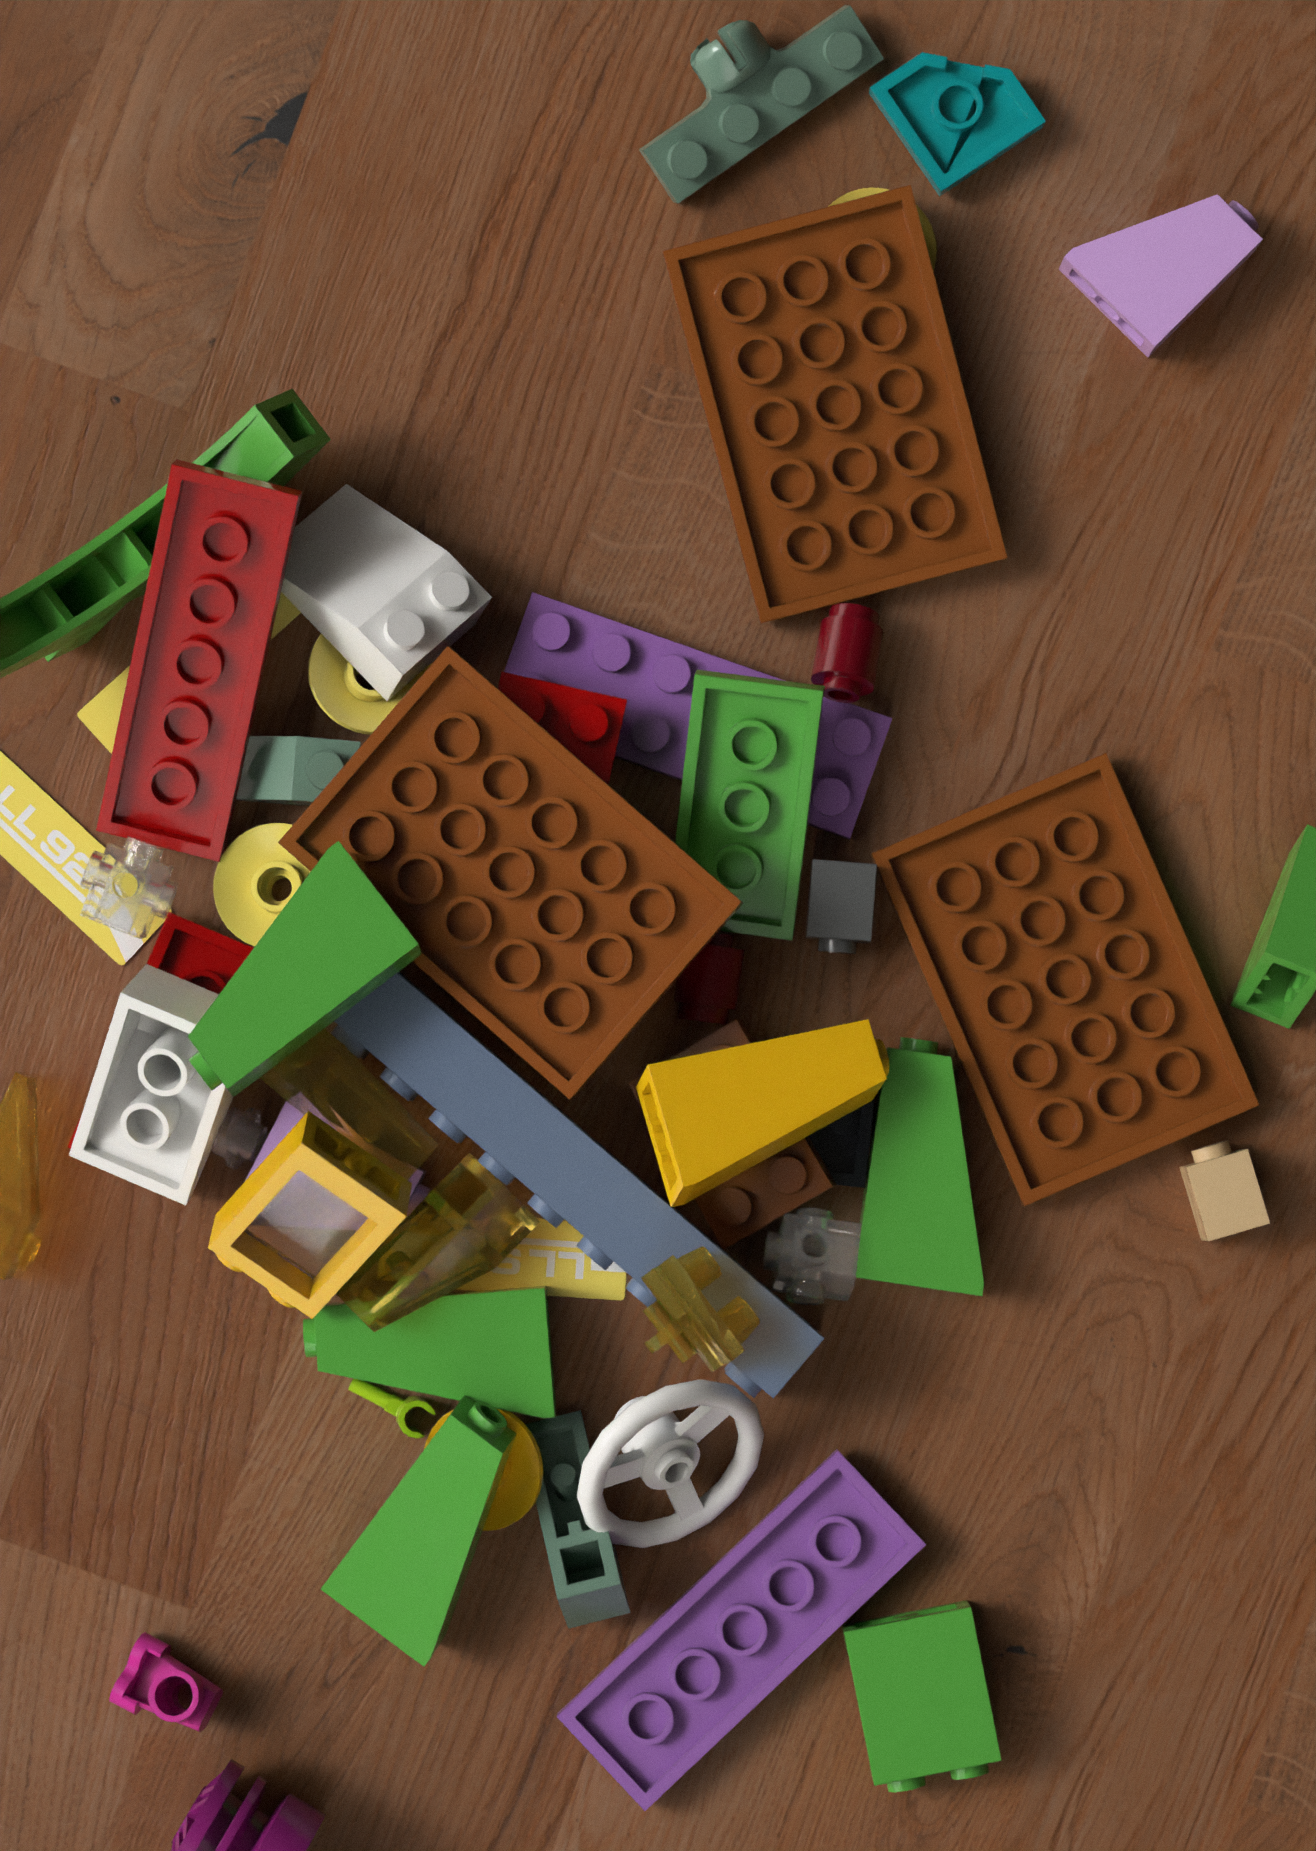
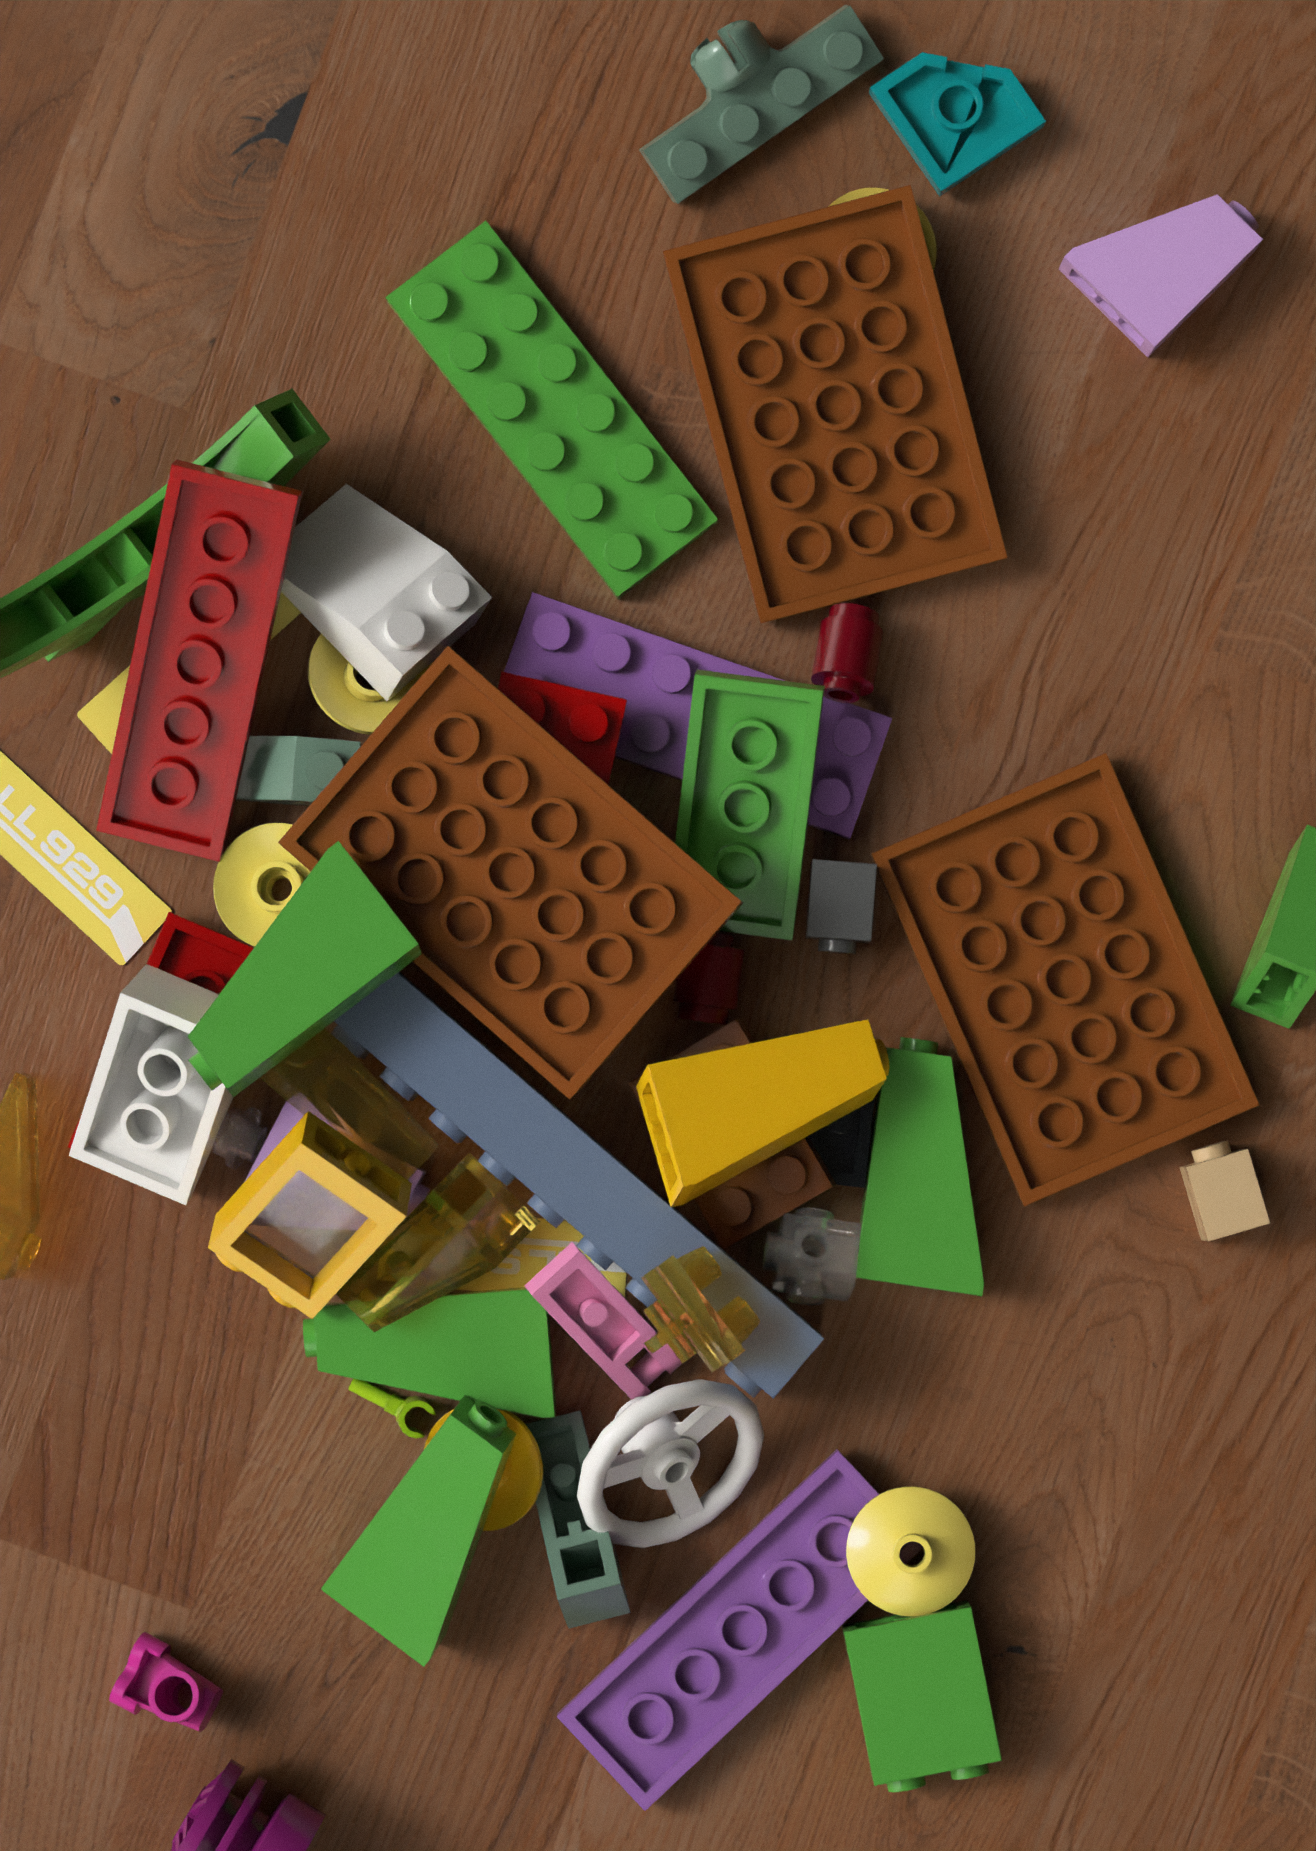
clear brick [80,836,179,939] -> none
none -> bright green plate [385,220,718,599]
none -> bright pink plate [524,1242,684,1400]
none -> light yellow dish [846,1486,975,1616]

